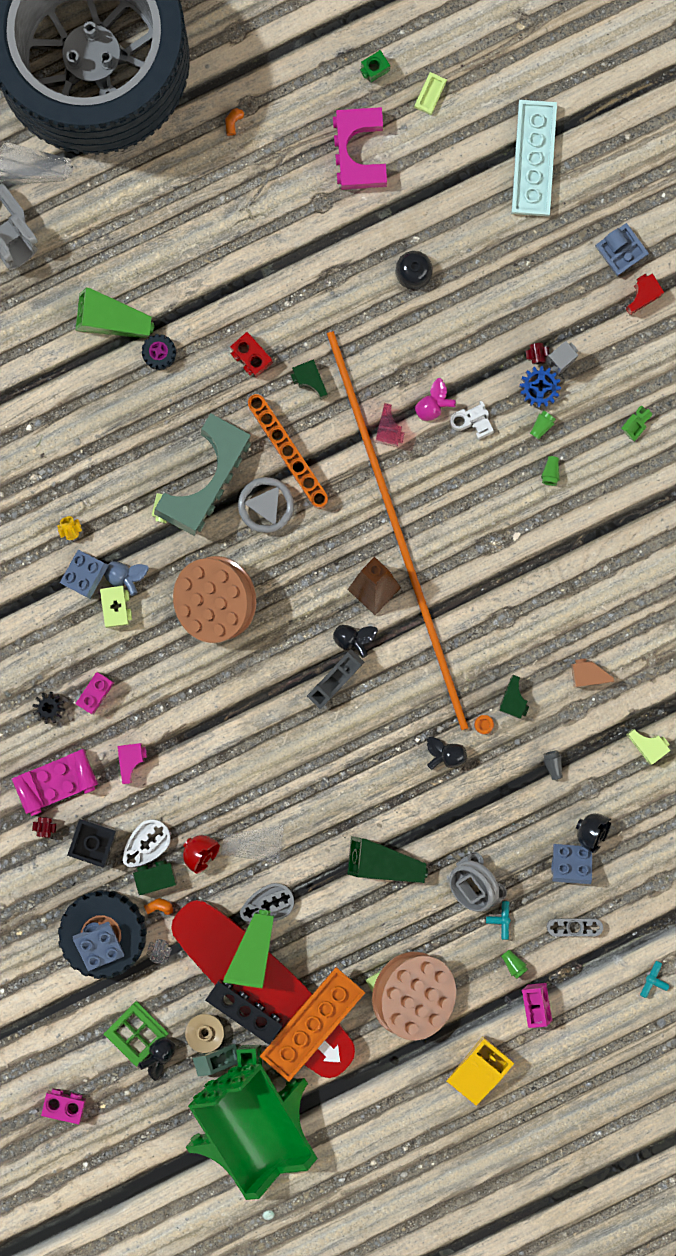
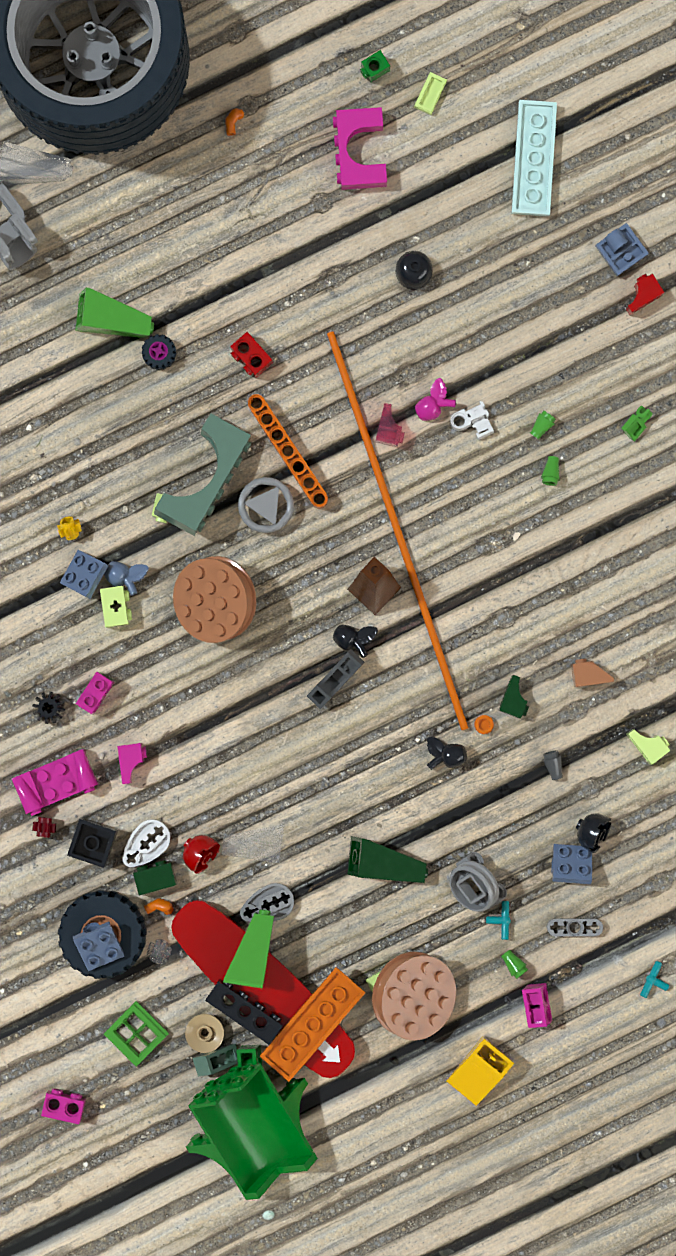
black piece [138,1037,176,1081] -> none
dark green arch [290,359,328,400] -> none
blue gear [519,366,561,408] -> none
dark red gear [525,343,550,365] -> none
light grey brick [546,341,578,376] -> none

